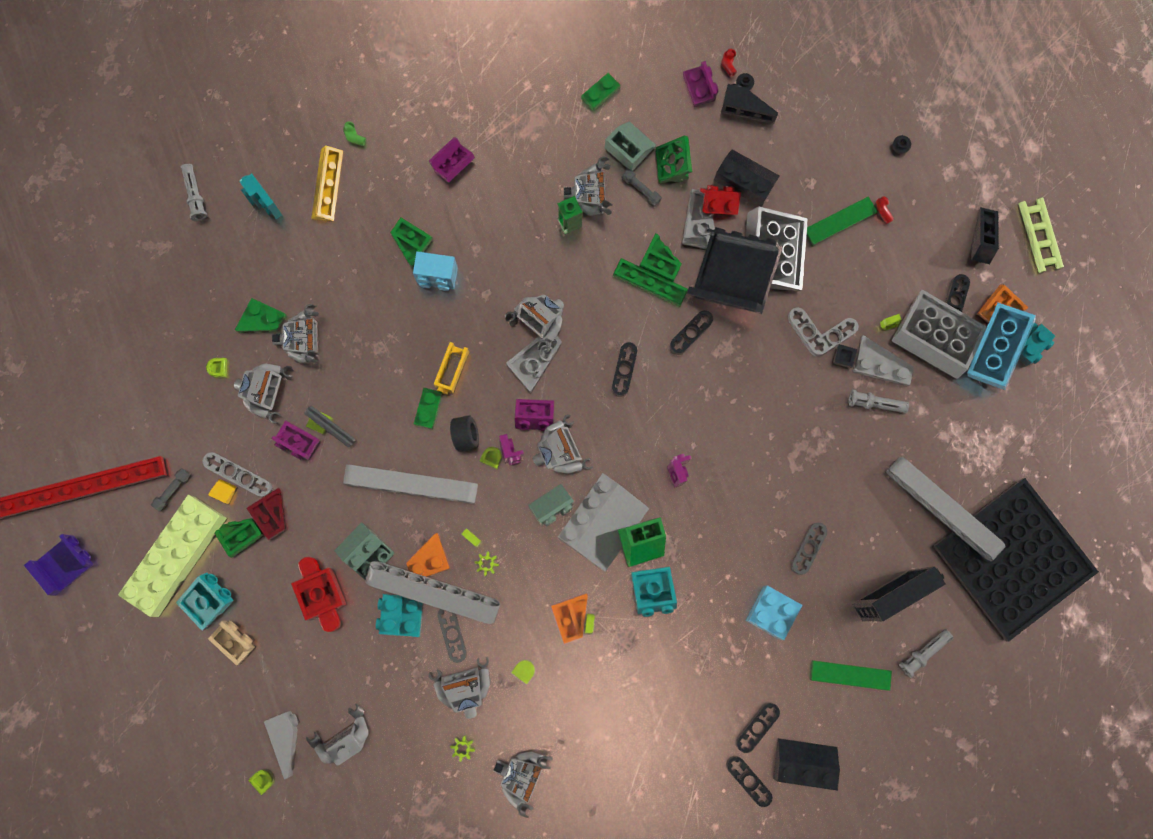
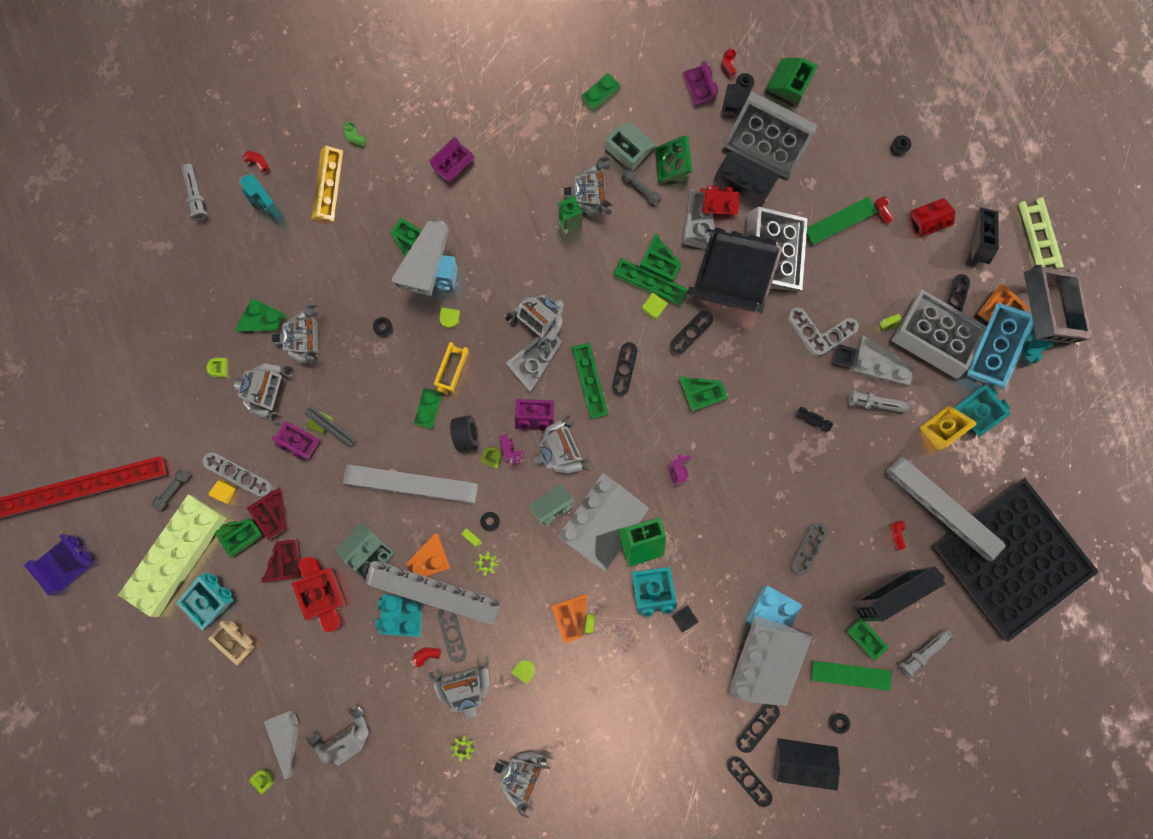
none -> red arm [242,150,269,172]
none -> dark red wing [261,539,301,583]
none -> black plate [373,317,392,336]
none -> light grey slope [391,220,449,296]
none -> red arm [412,647,441,667]
none -> lime tile [440,307,460,329]
none -> black plate [480,512,500,531]
none -> green tile [571,342,609,420]
none -> lime tile [641,293,668,319]
none -> black plate [671,605,699,633]
none -> green wing [679,376,728,412]
none -> light grey slope [723,91,817,180]
none -> light grey slope [730,616,813,706]
none -> green slope [765,57,818,105]
none -> black axle [796,407,833,432]
none -> black plate [830,713,850,734]
none -> green plate [846,618,889,661]
none -> red arm [892,521,906,550]
none -> red bracket [910,198,956,237]
none -> yellow slope [920,405,976,451]
none -> teal plate [954,383,1011,437]
none -> black window [1023,265,1092,343]

